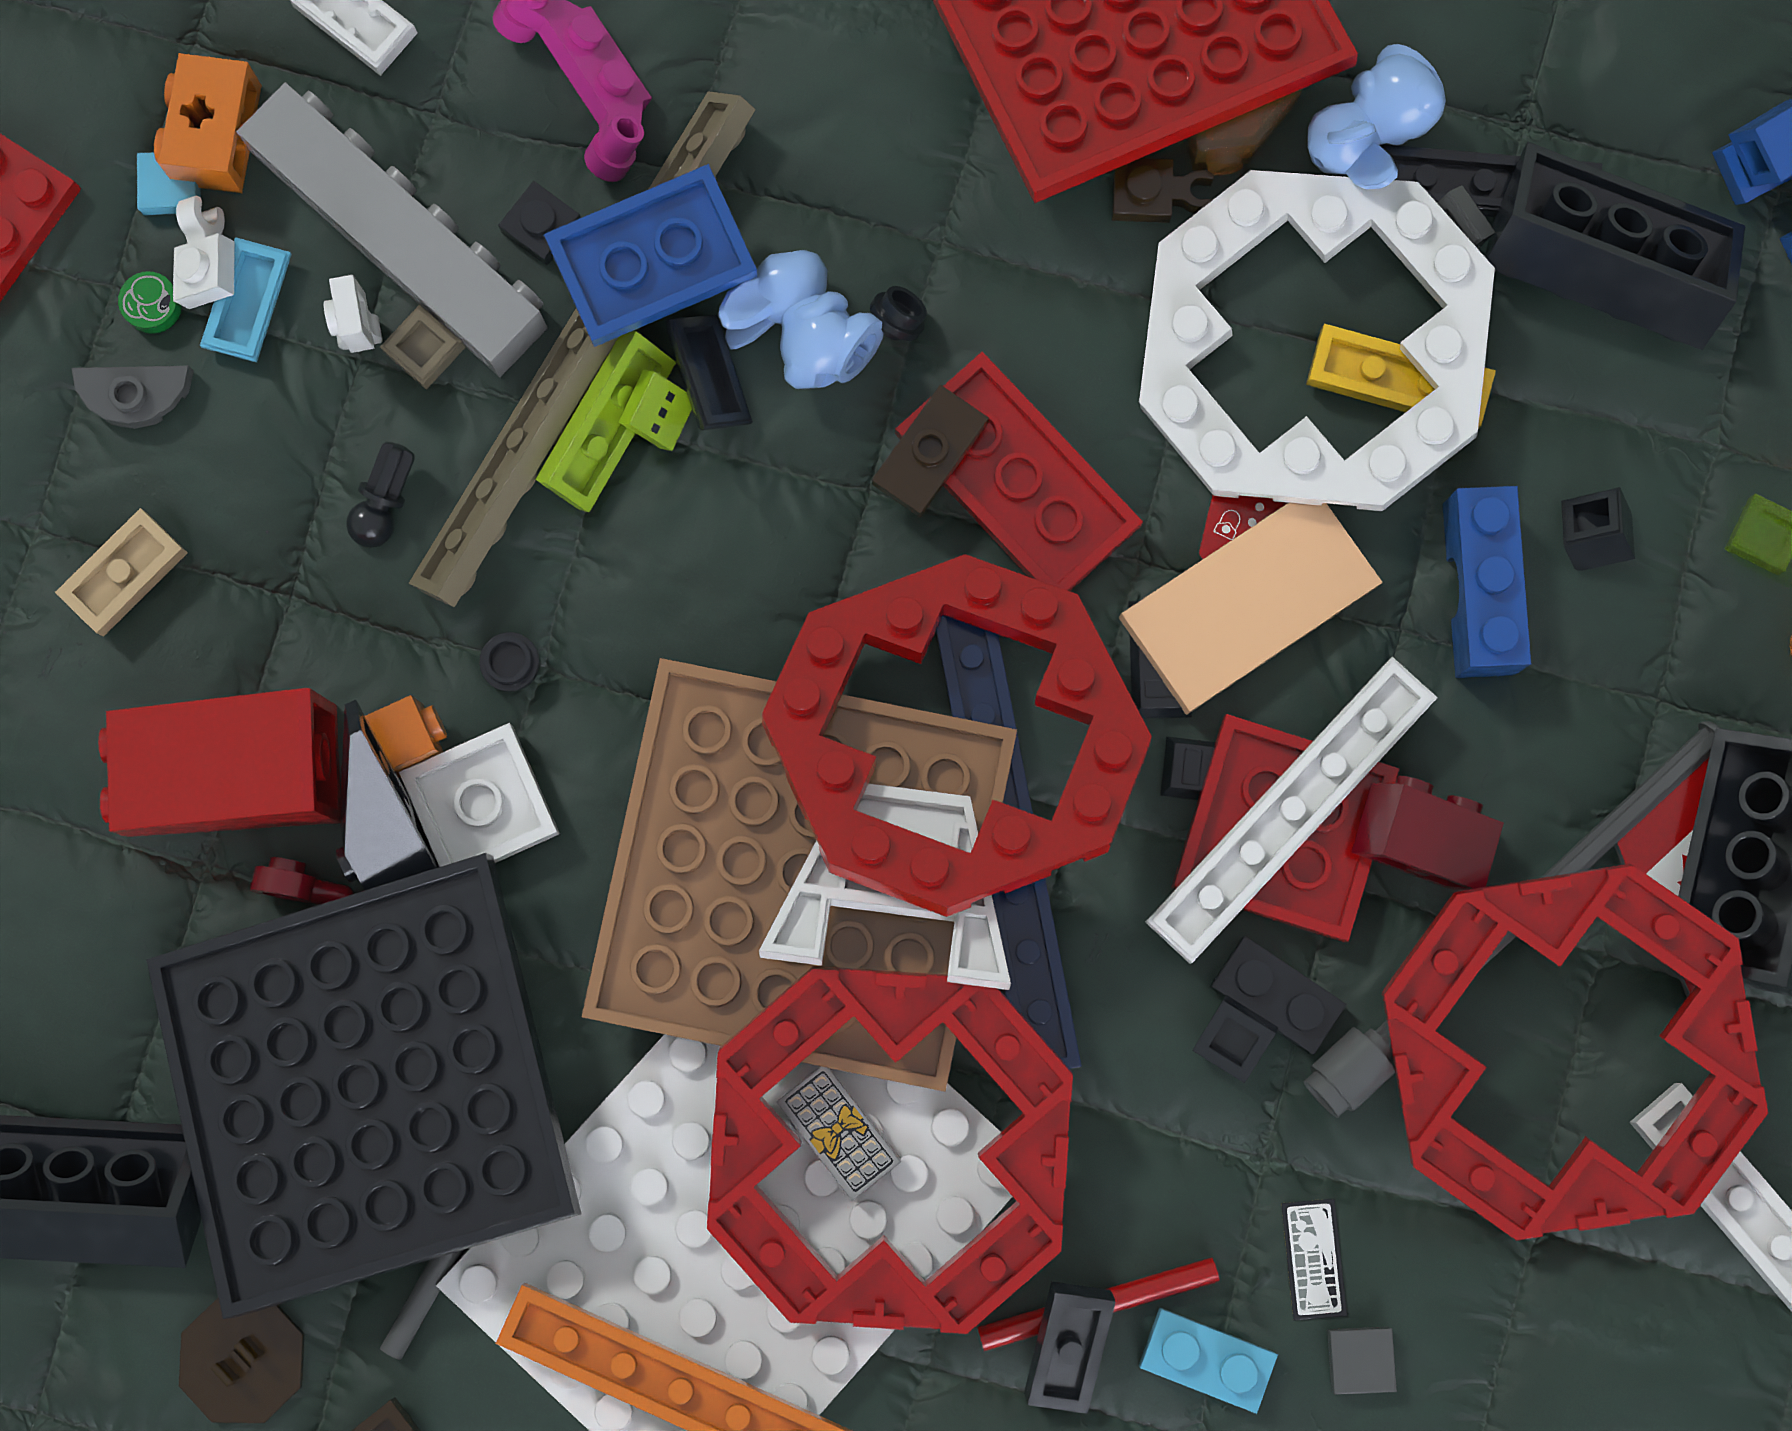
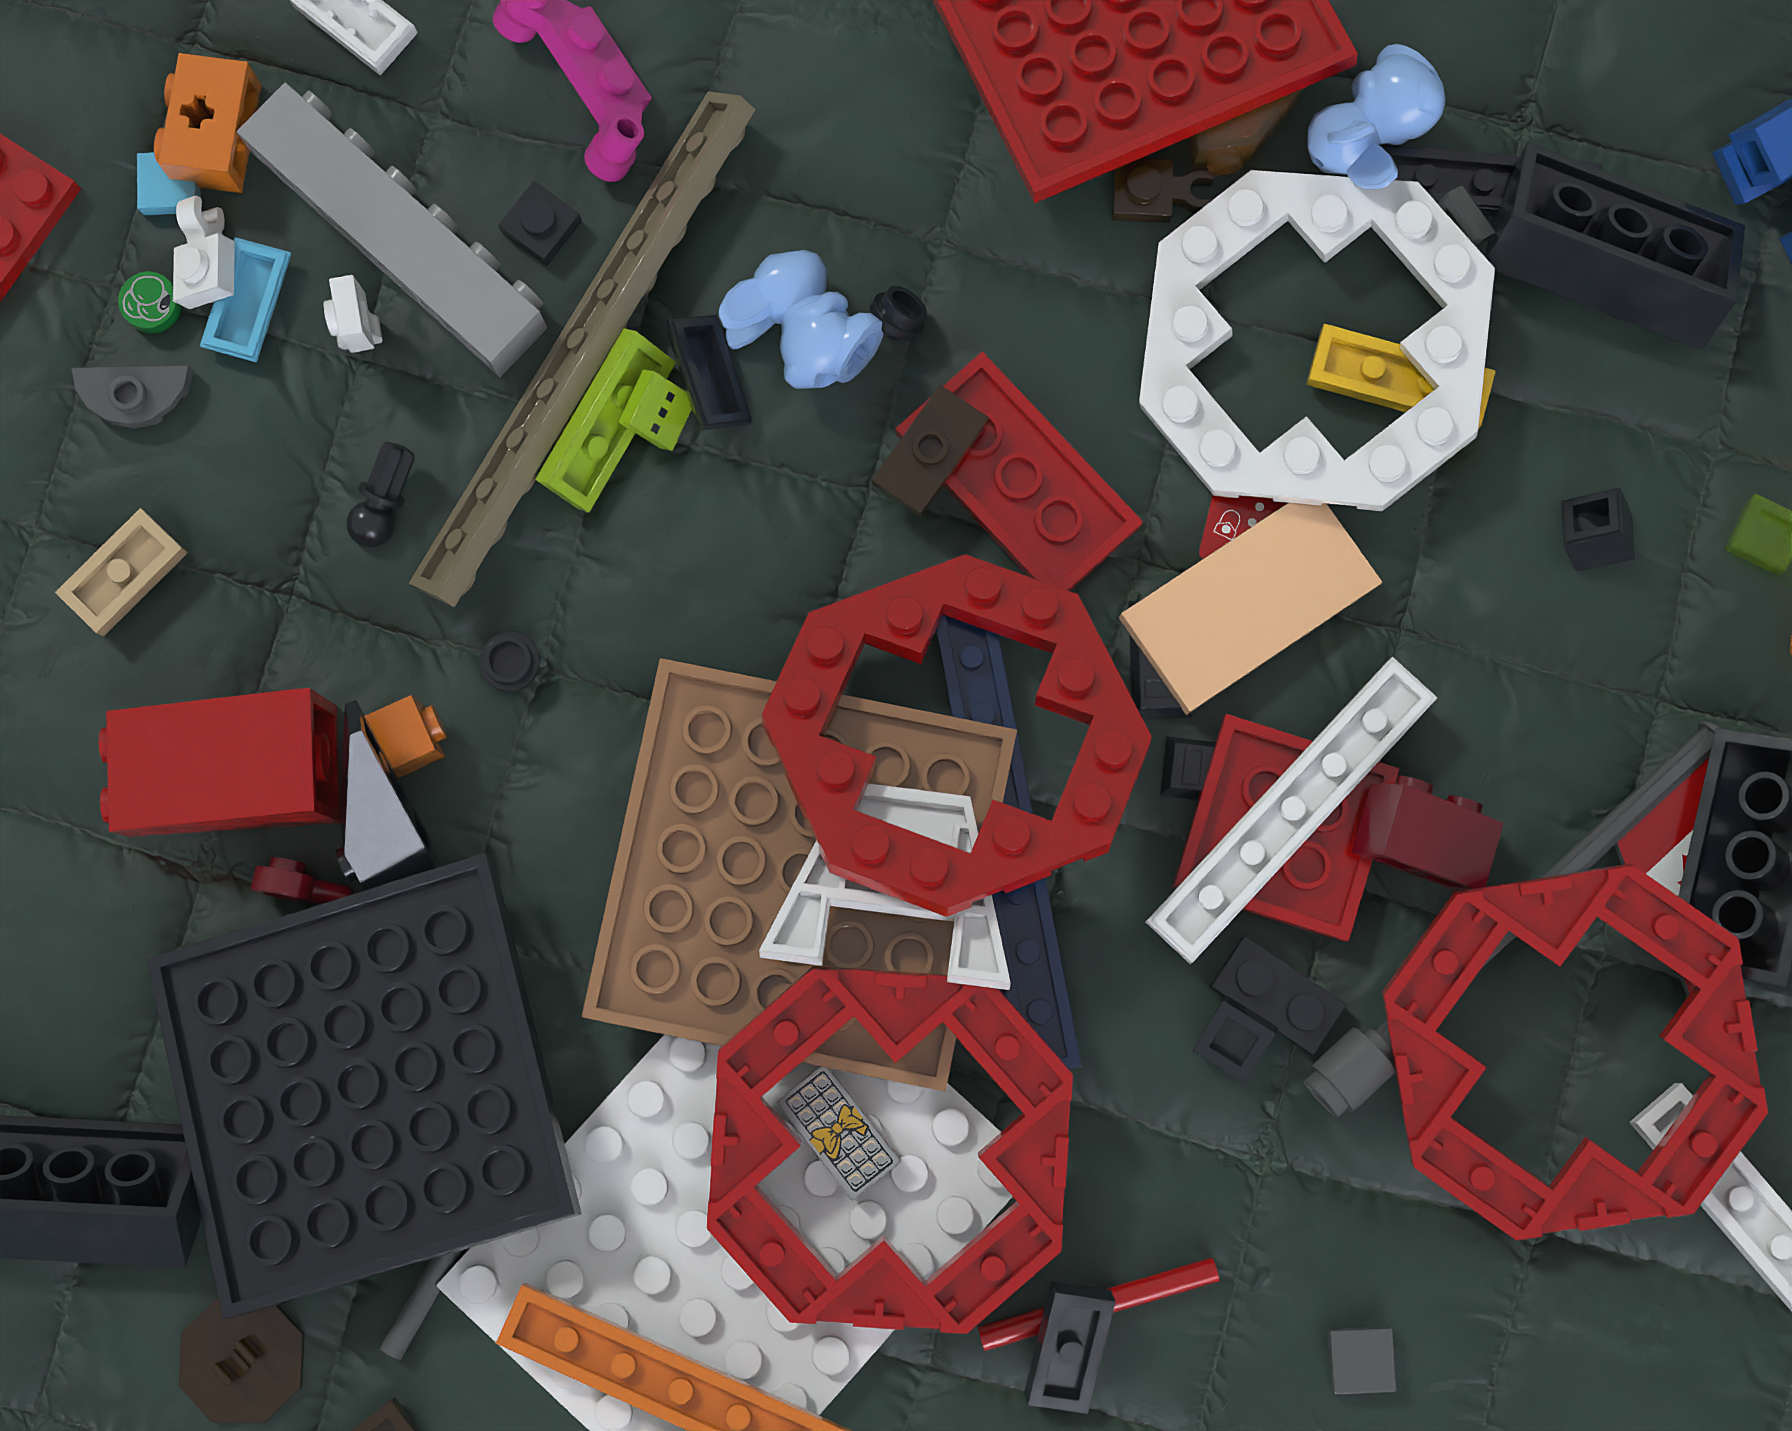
dark tan tile [380,304,466,390] -> none
white plate [399,723,560,867] -> none
blue plate [544,164,758,347] -> none
medium azure plate [1138,1307,1278,1414] -> none
sticker [1281,1199,1347,1320] -> none
blue arch [1442,486,1531,678] -> none

